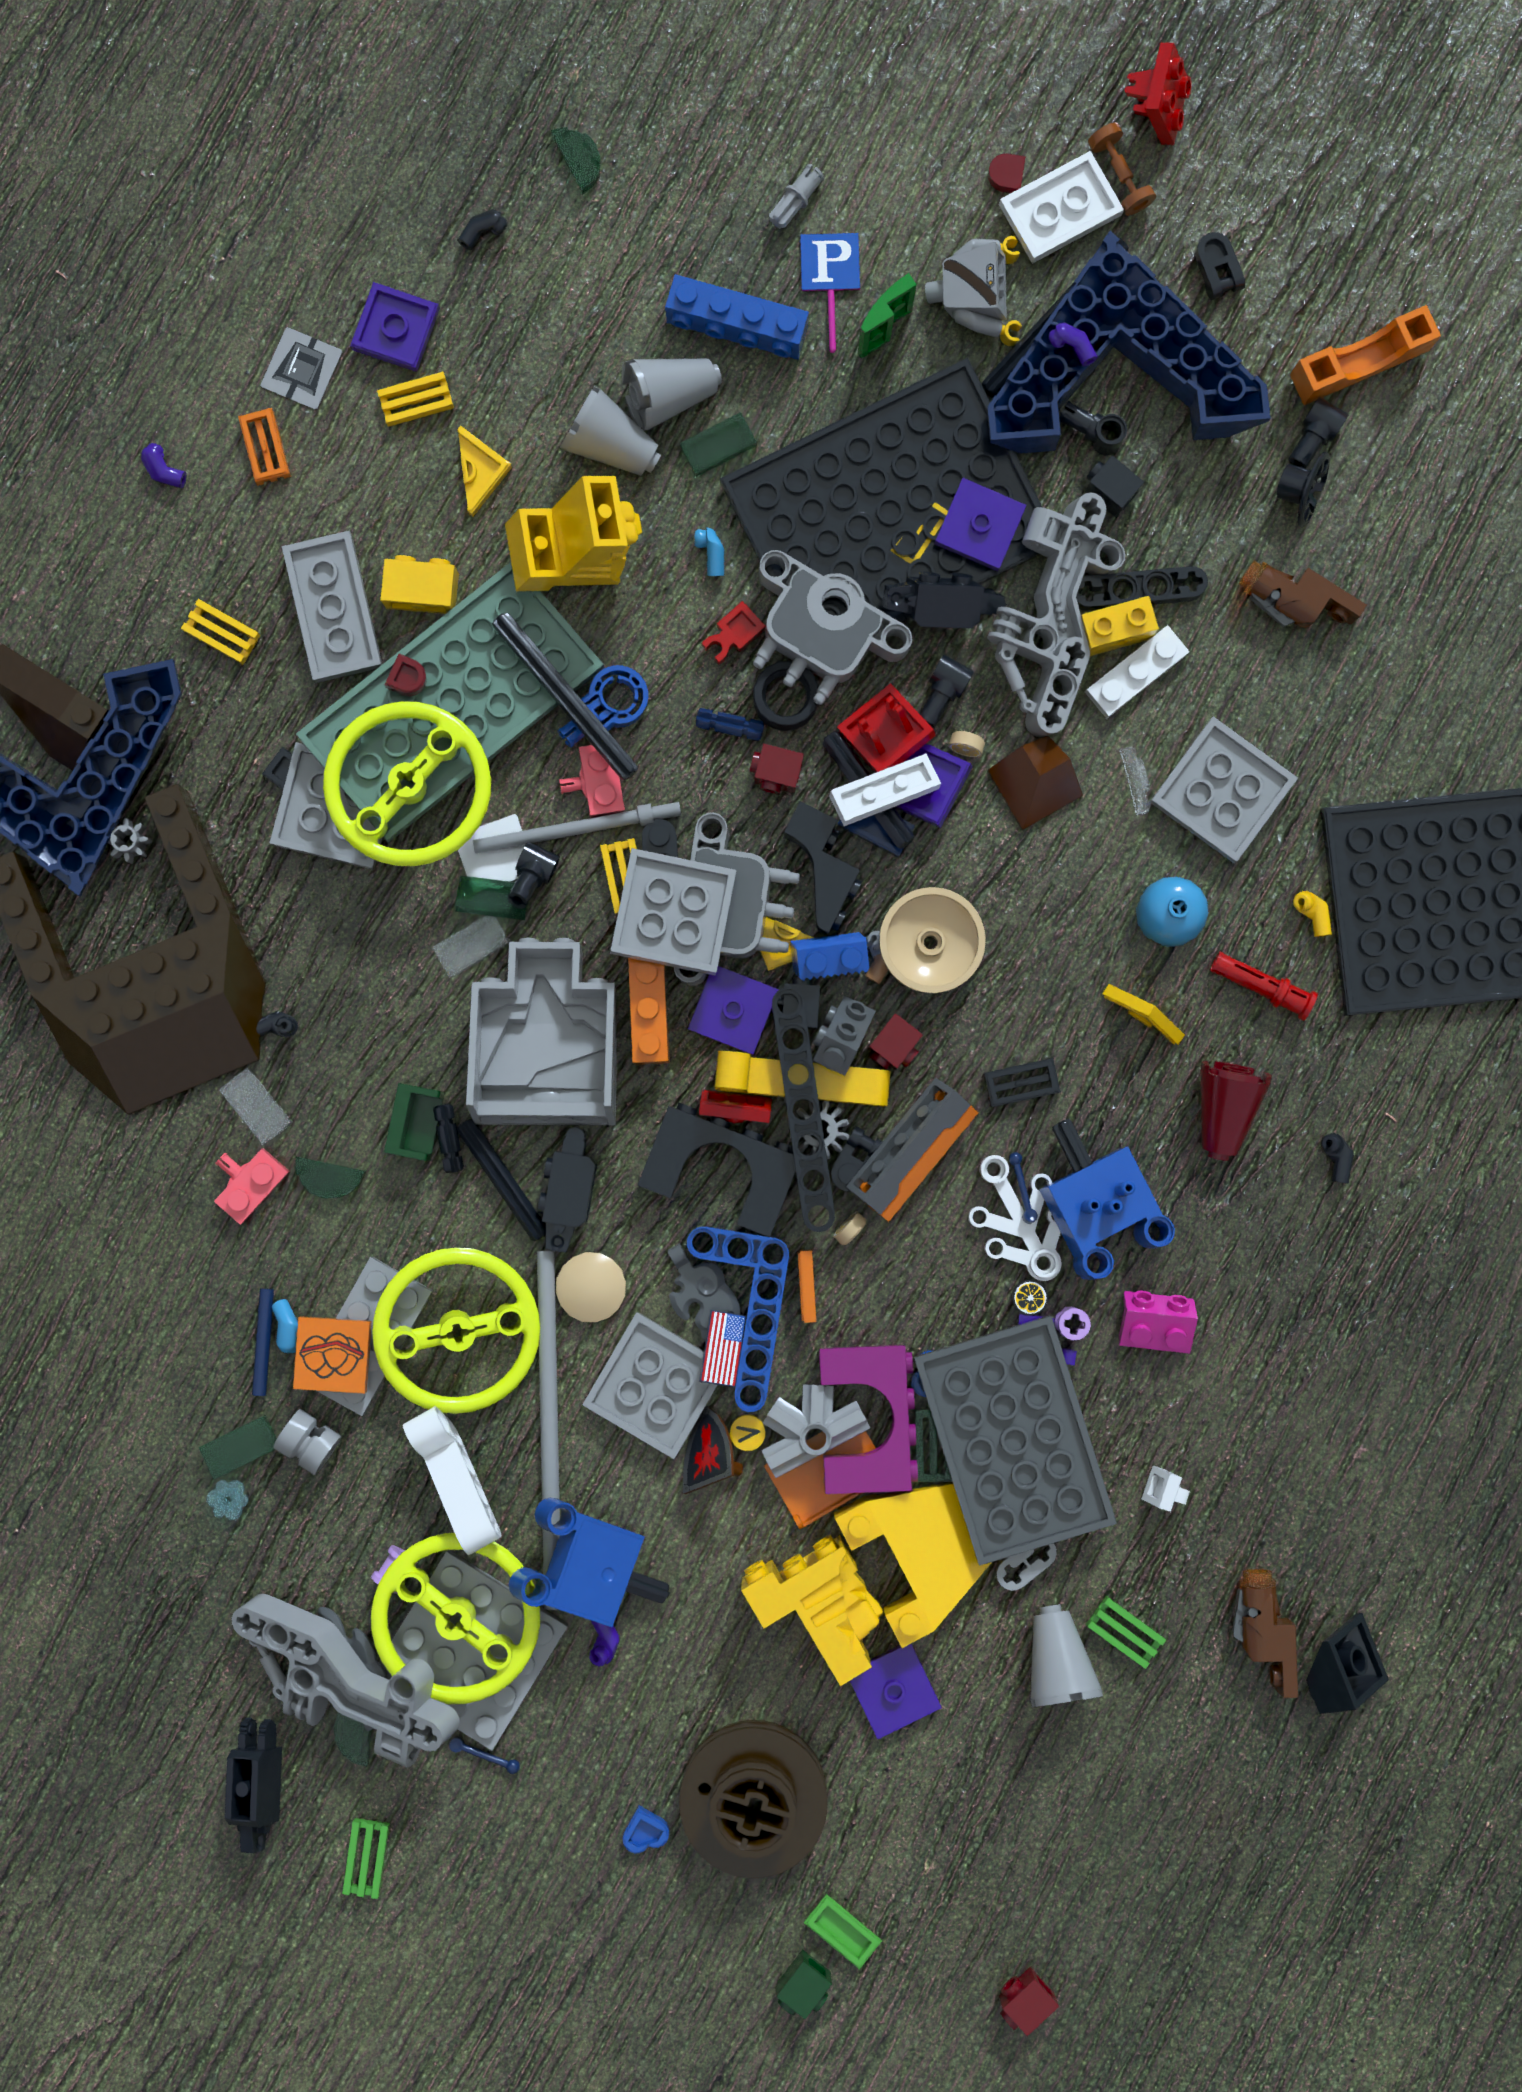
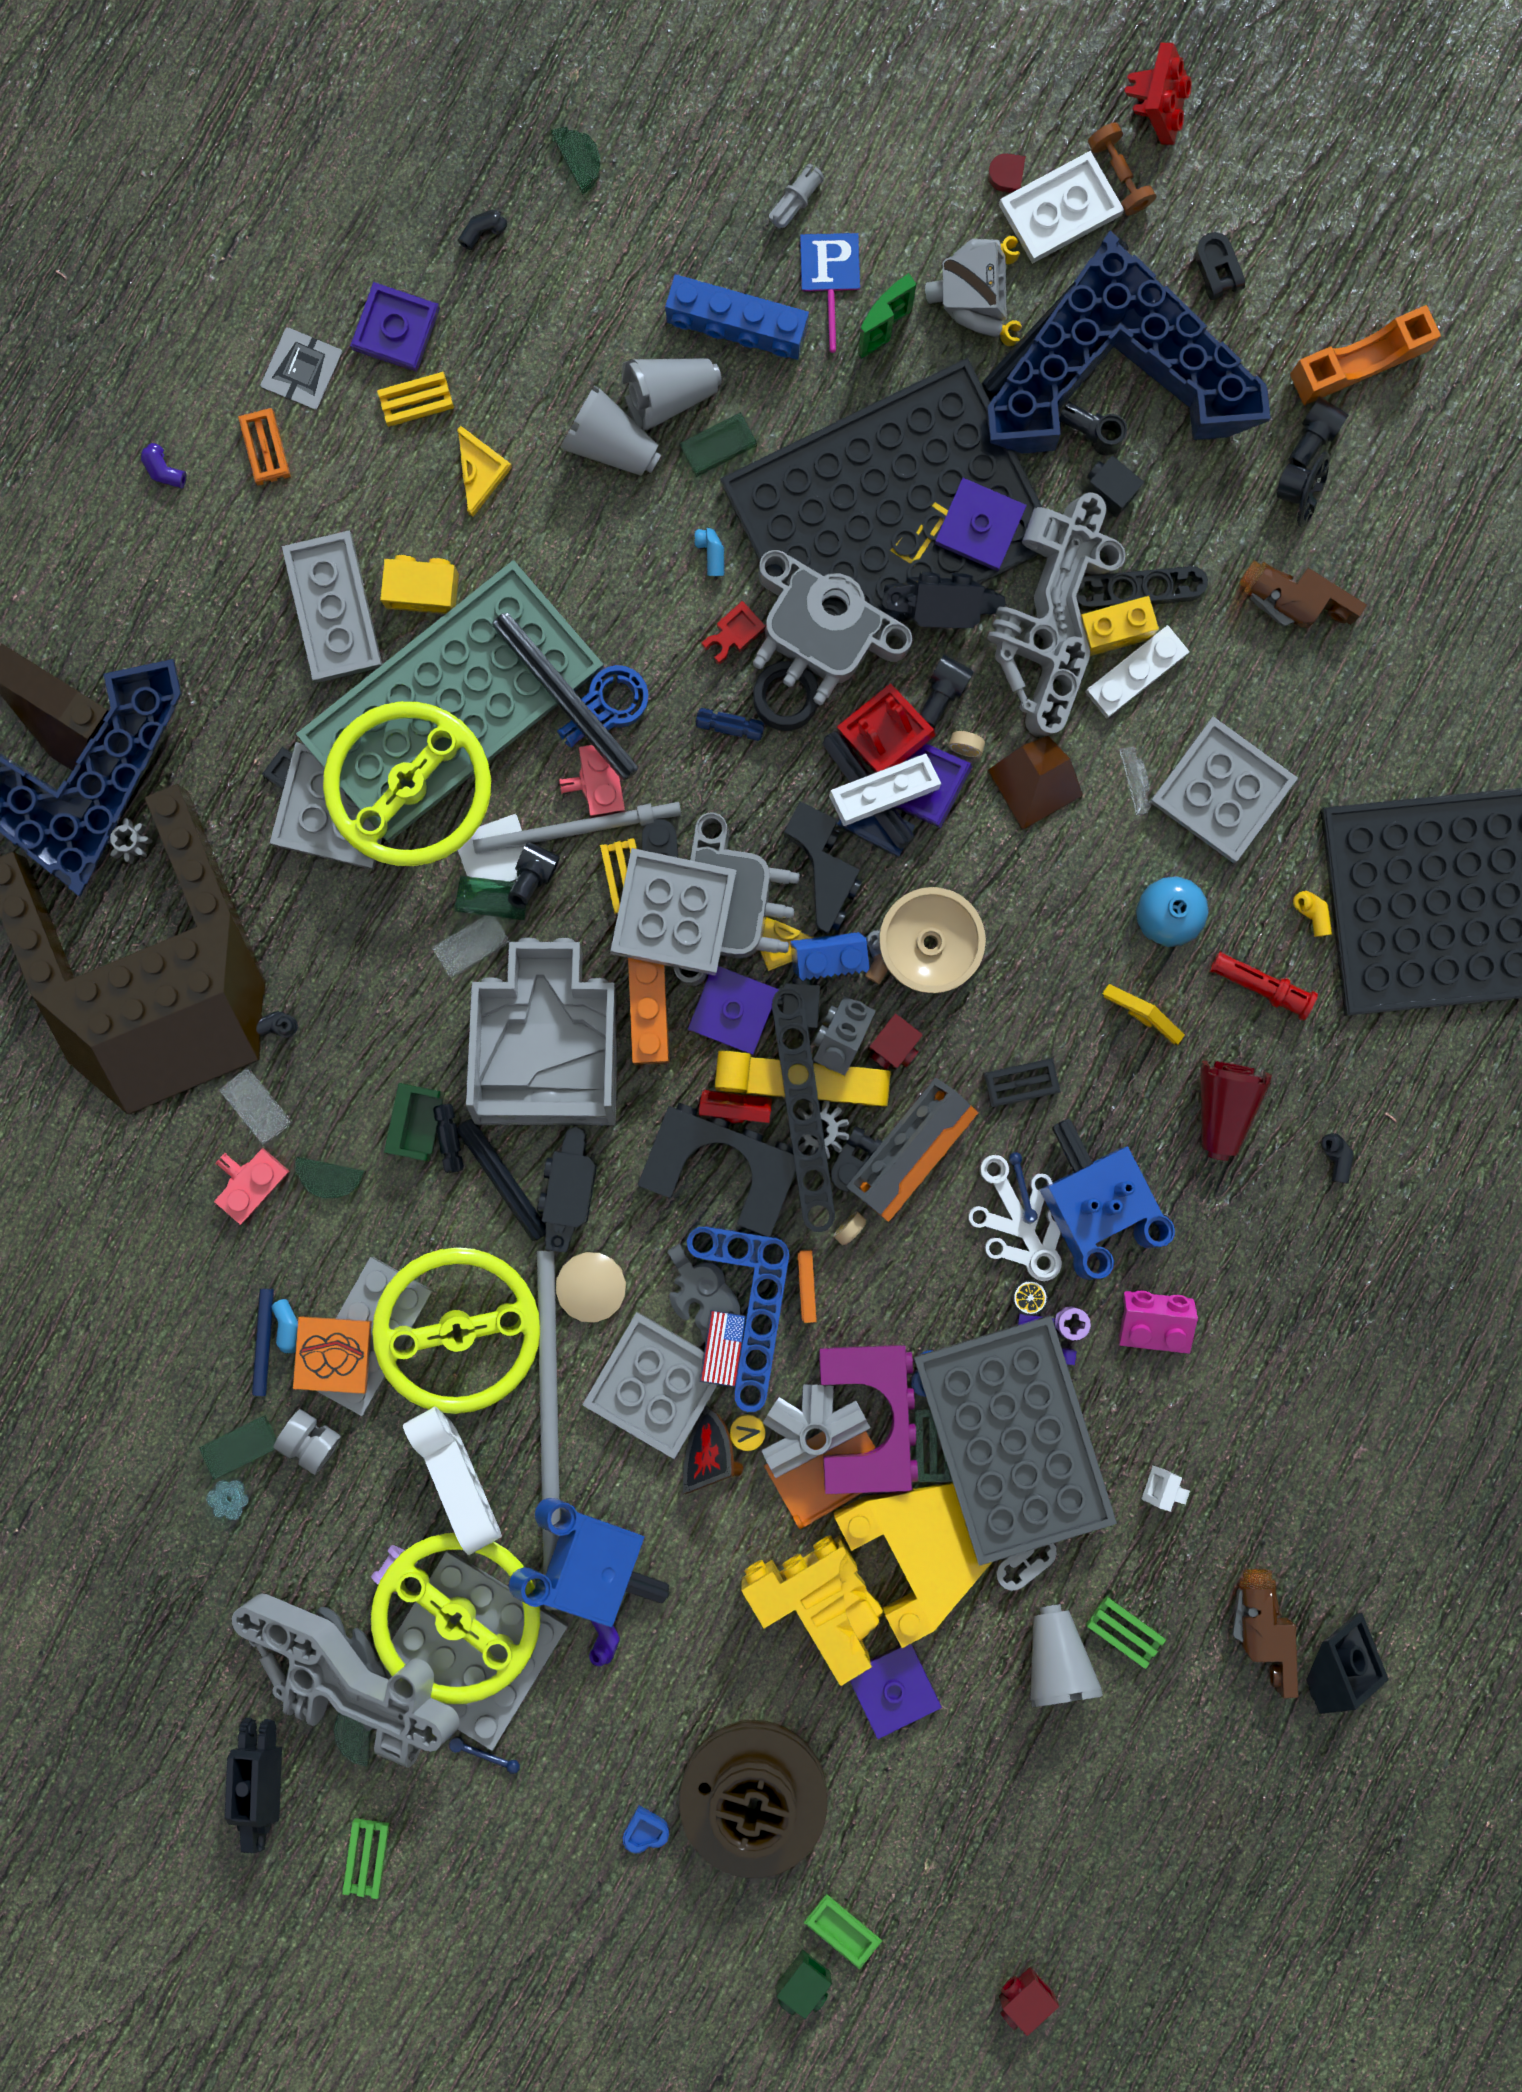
yellow tile [181,599,261,665] -> none
dark red tile [385,654,427,696] -> none
yellow brick [505,476,642,592] -> none
dark red brick [749,743,804,794] -> none
dark purple arm [1049,323,1098,367] -> none

